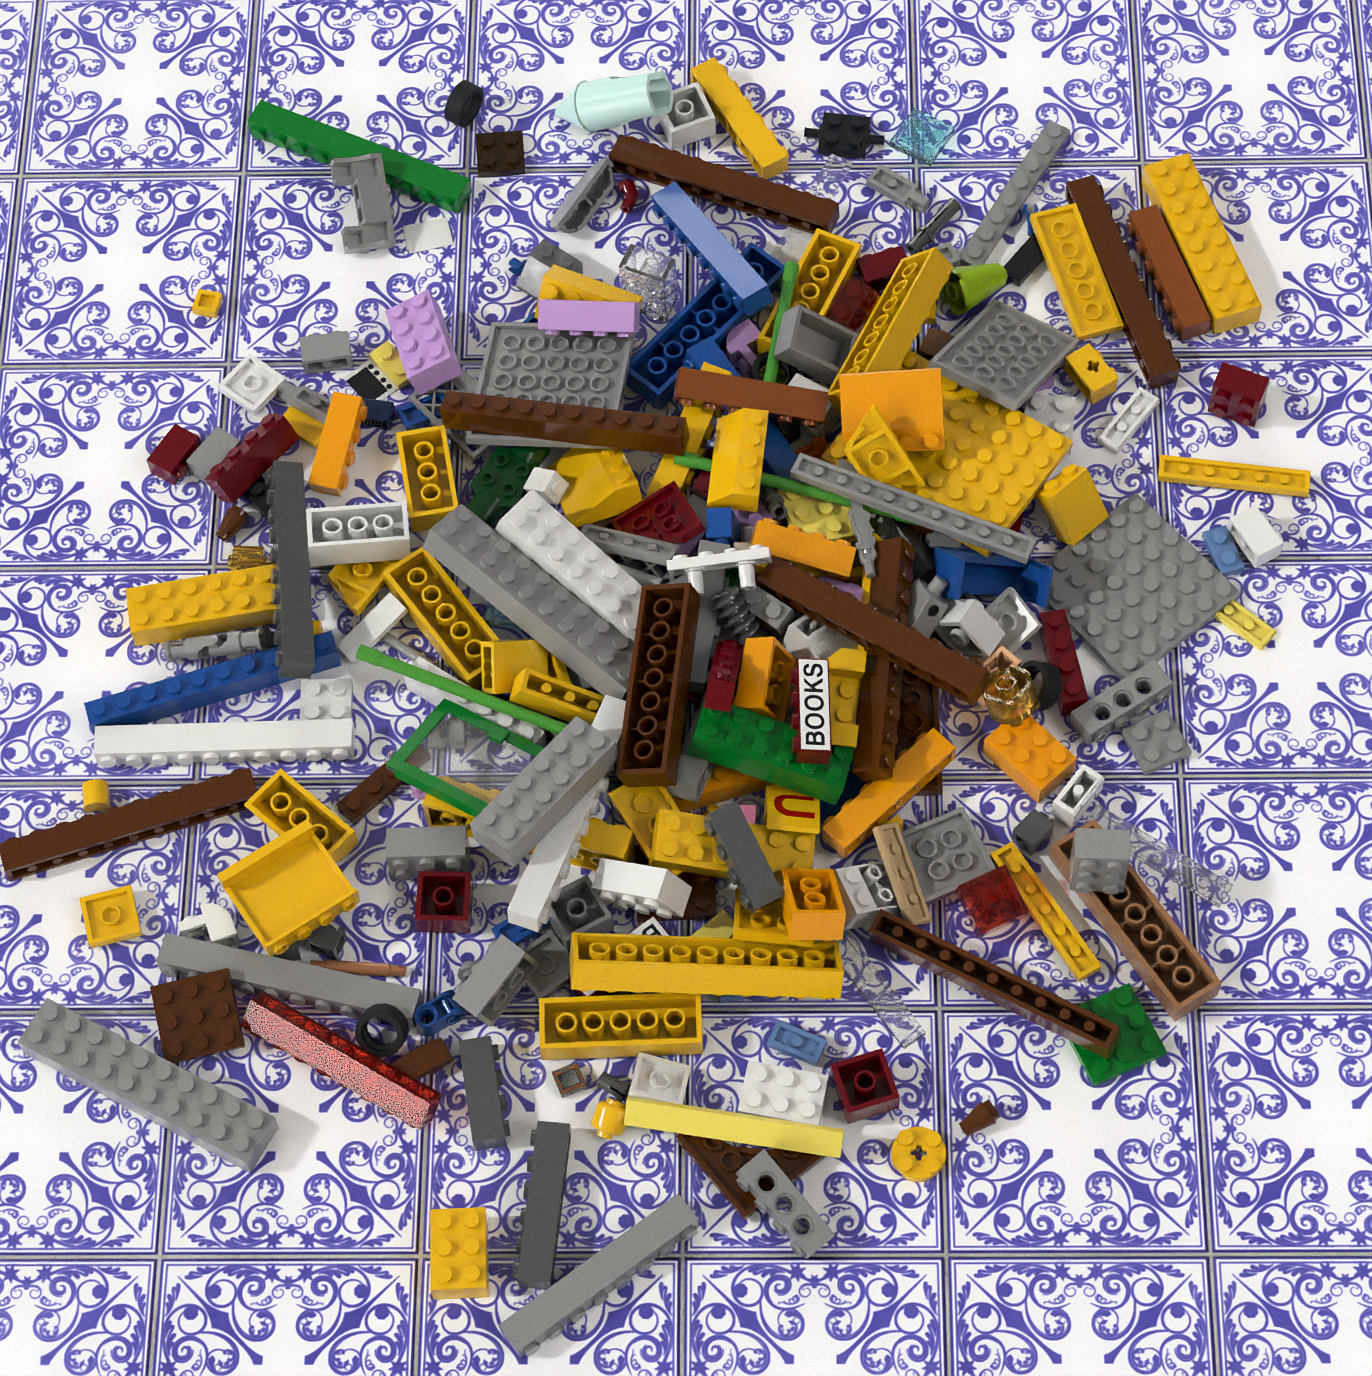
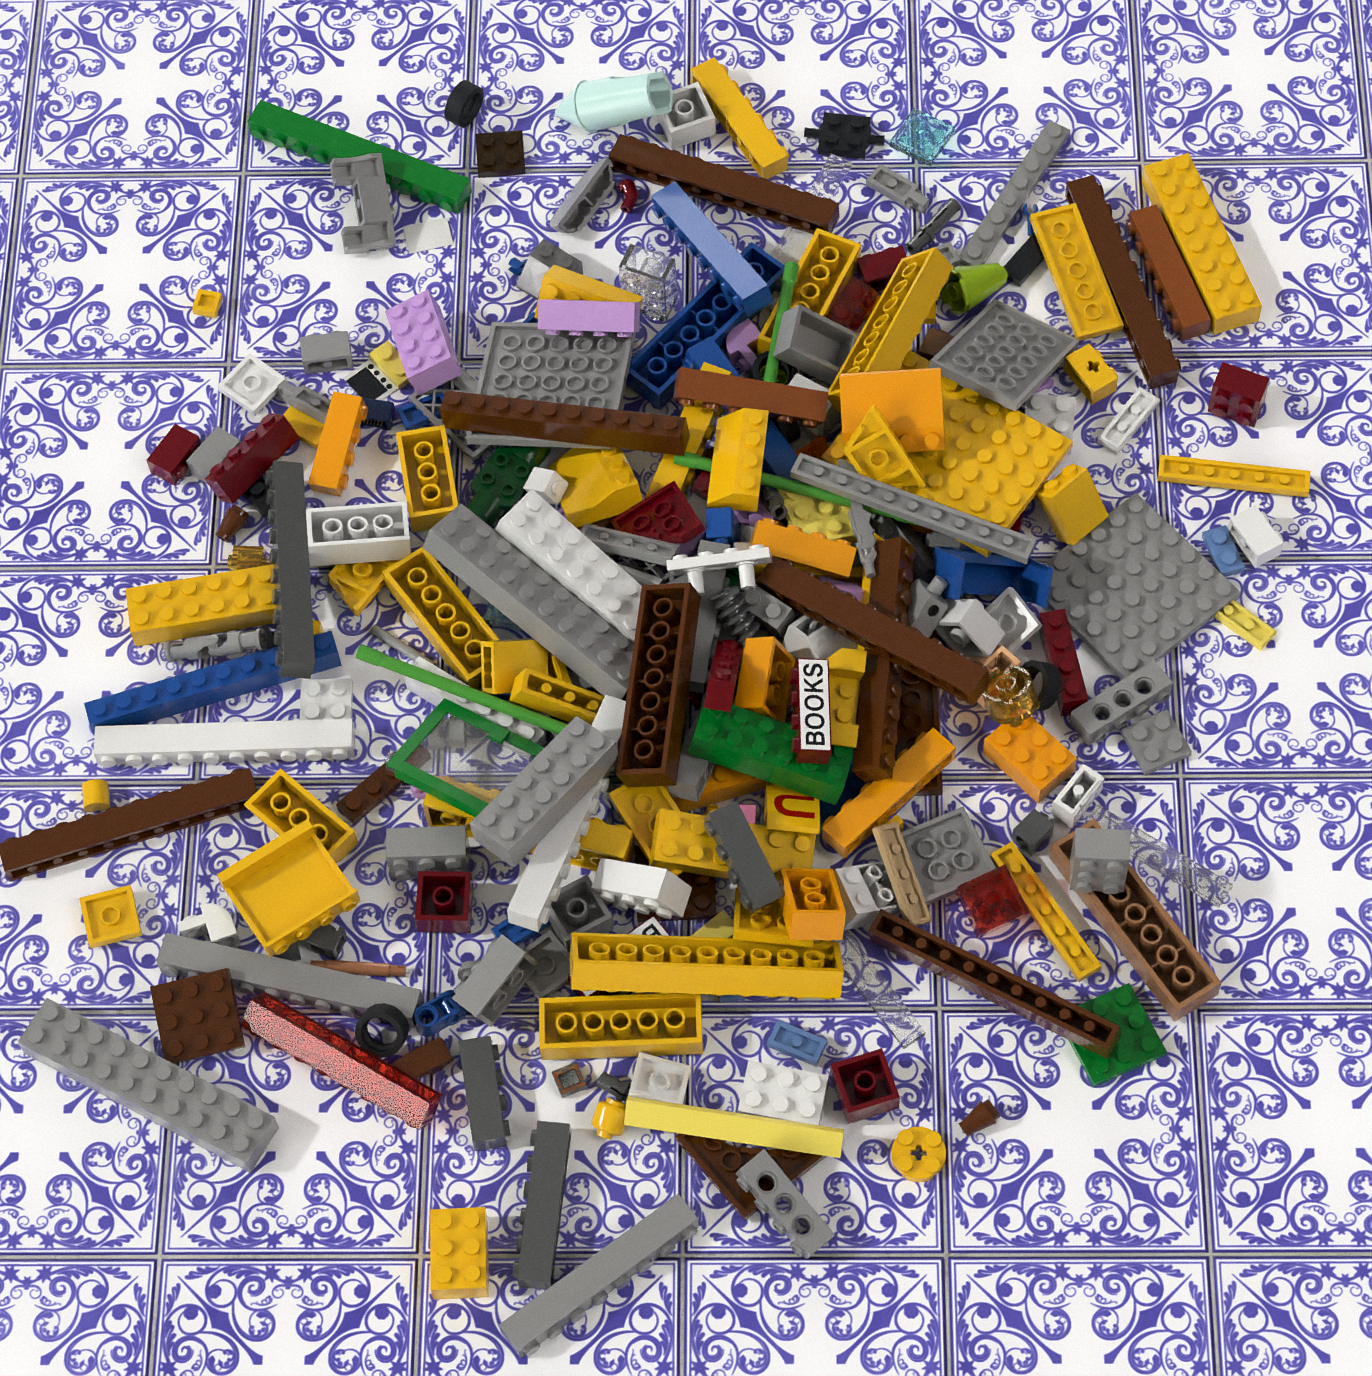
white tile [336,593,409,664] -> none

